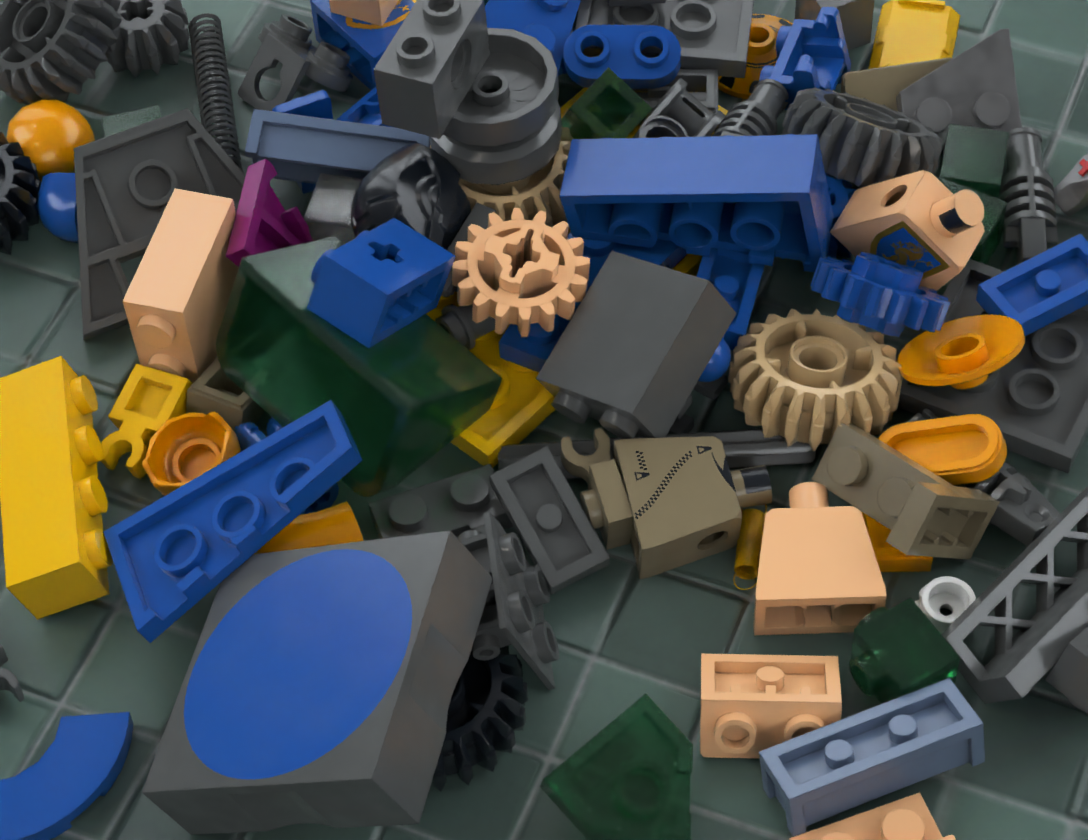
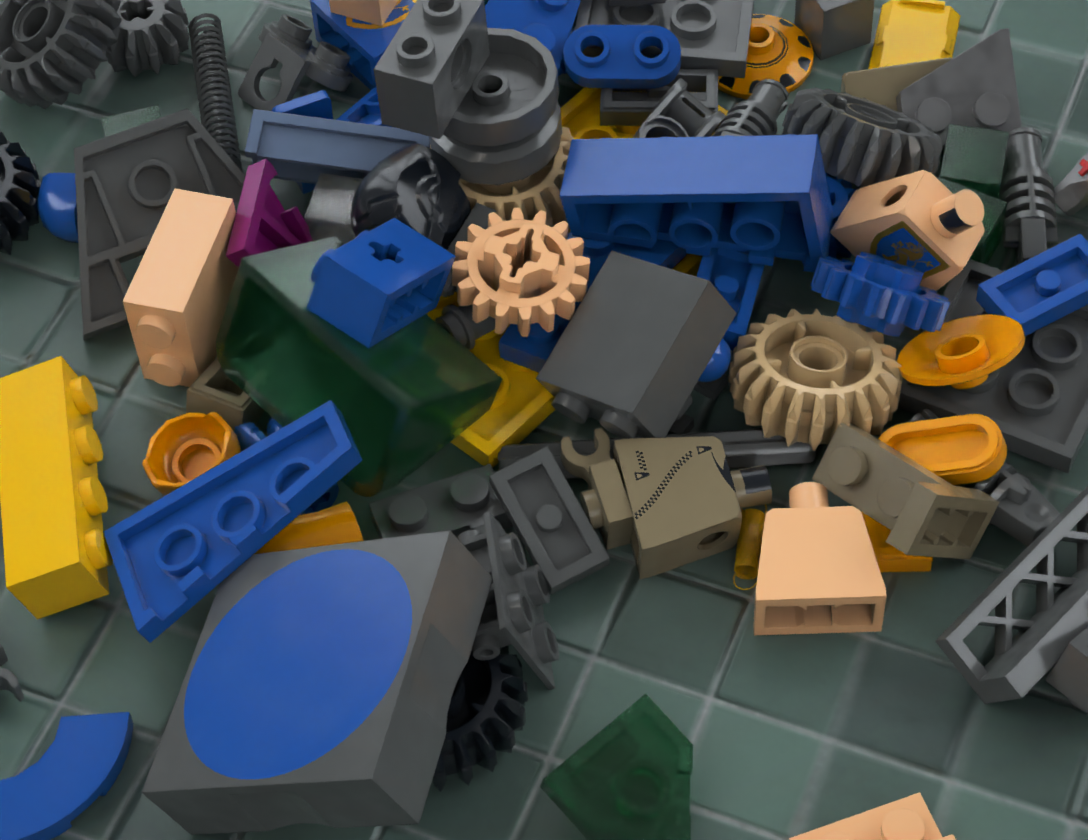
light orange hair [6,100,95,181] -> none
yellow plate [101,364,192,479] -> none
clear green brick [561,67,652,139] -> none
light nougat bracket [700,653,842,759] -> none
blue piece [759,7,851,110] -> none
sand blue container [759,678,985,837] -> none
clear green brick [849,597,960,704] -> none
white plate [912,576,976,639] -> none

